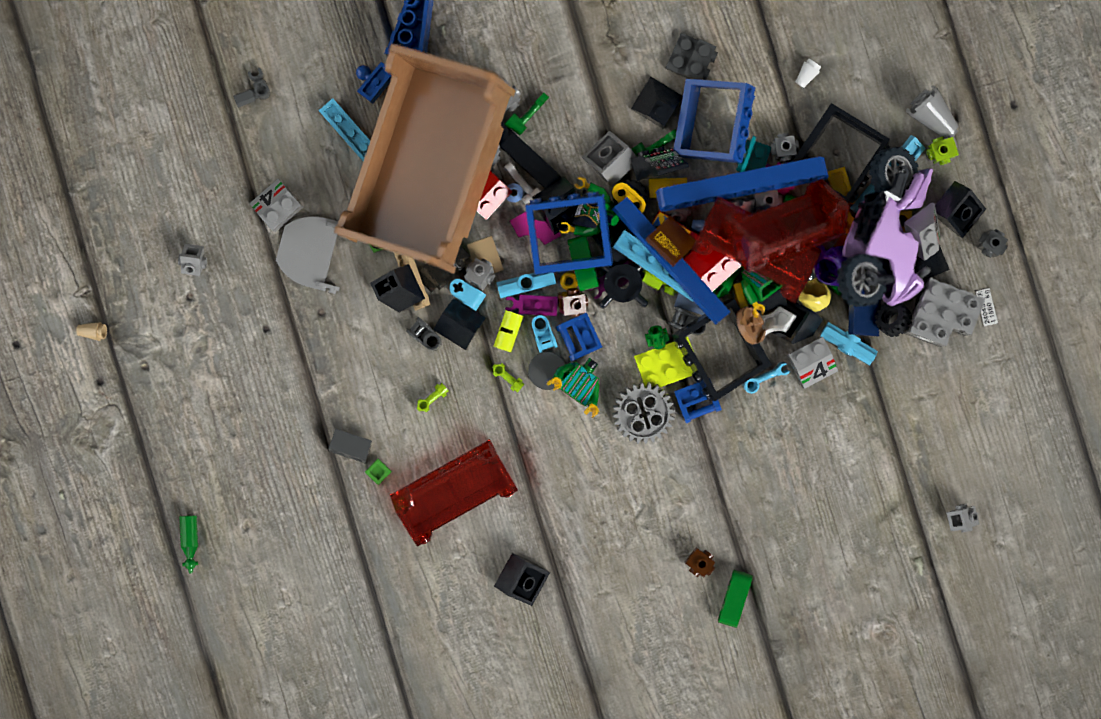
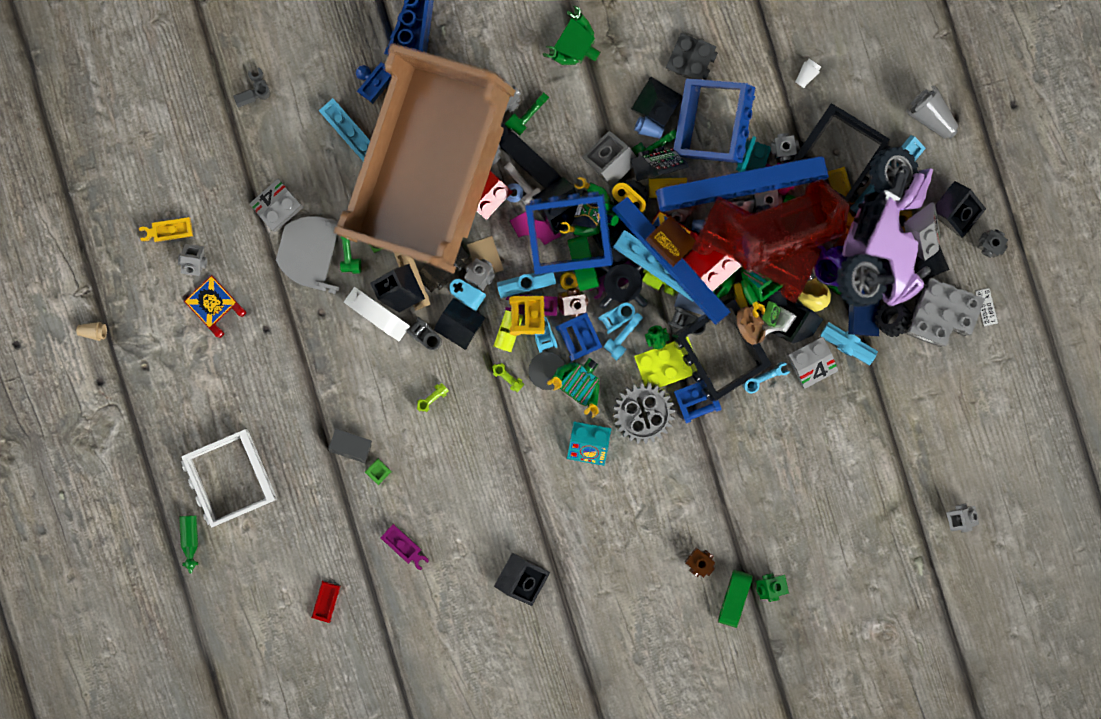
clear red windscreen [390,439,518,547] -> none
lime brick [927,136,959,166] -> none
none -> yellow plate [139,217,193,242]
none -> white window [181,429,278,528]
none -> flag [184,275,247,338]
none -> red tile [311,581,341,623]
none -> green brick [340,237,362,274]
none -> white arch [344,287,410,341]
none -> magenta plate [380,523,429,570]
none -> yellow plate [509,296,545,336]
none -> green torso [543,5,601,65]
none -> teal slope [567,421,612,466]
none -> medium azure piece [598,303,635,334]
none -> medium azure brick [604,312,643,361]
none -> medium blue cone [634,116,664,139]
none -> green brick [756,573,789,602]
none -> bright green tile [762,302,781,327]

